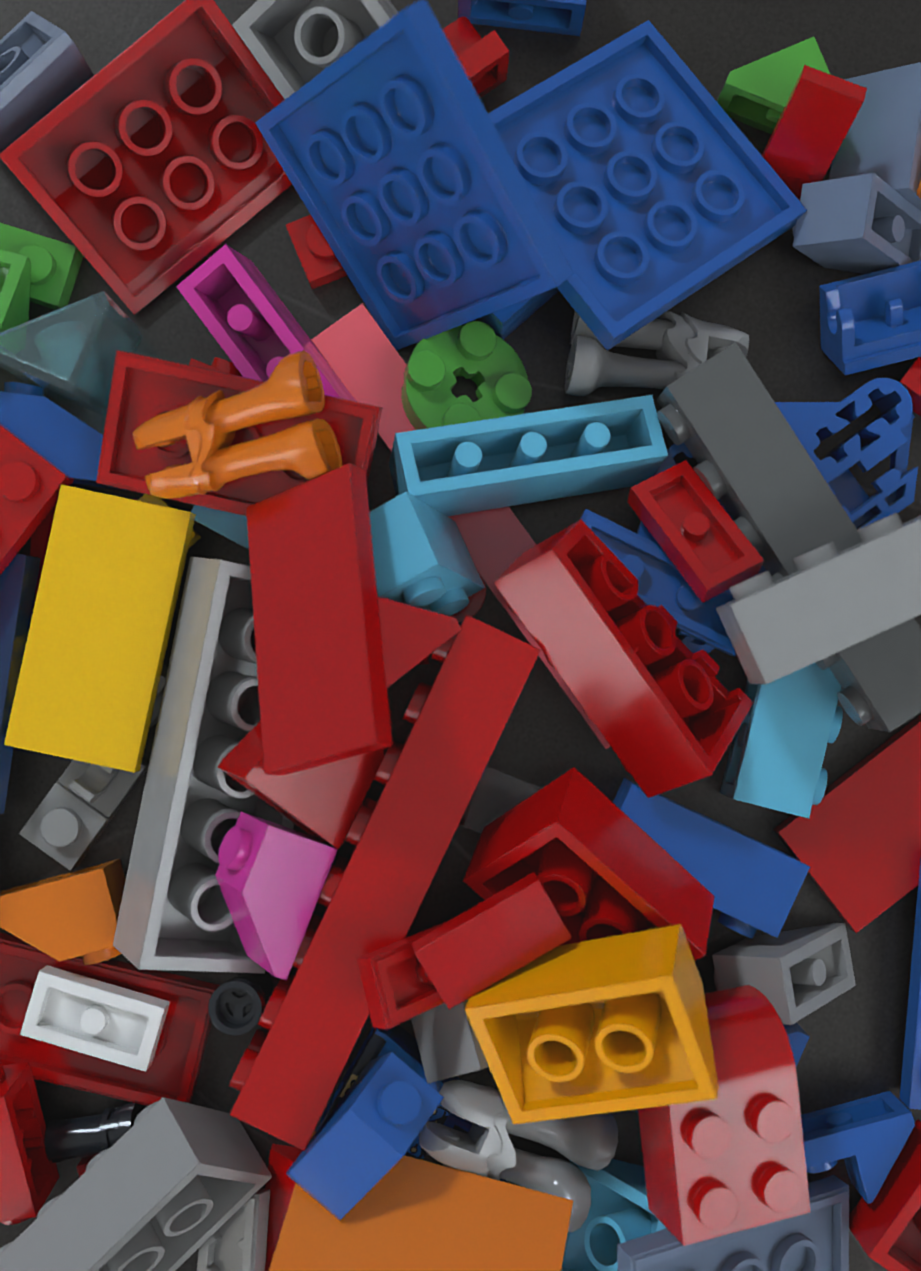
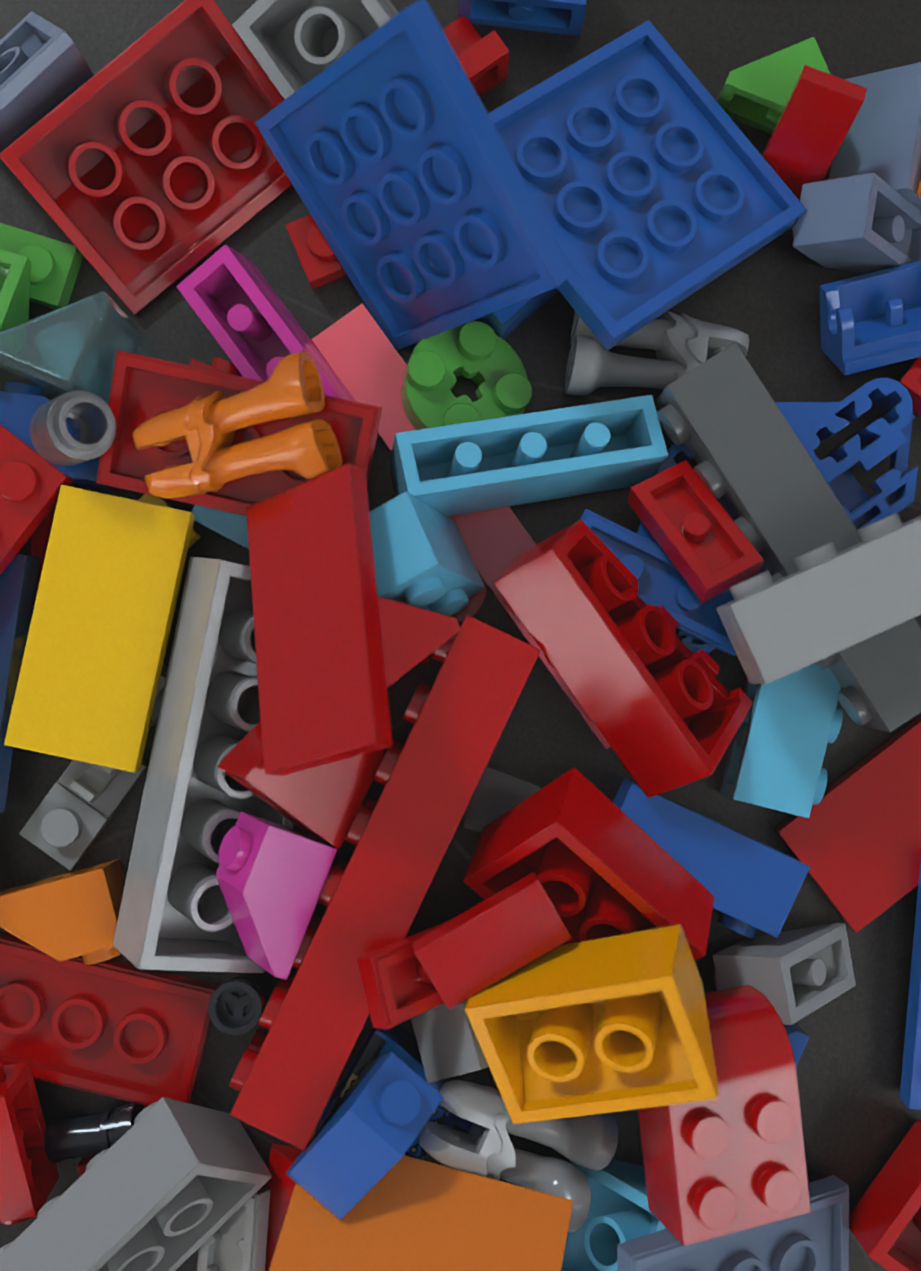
white plate [20,965,170,1072] -> none
blue slope [801,1091,915,1204] -> none
none -> flat silver brick [30,390,116,466]

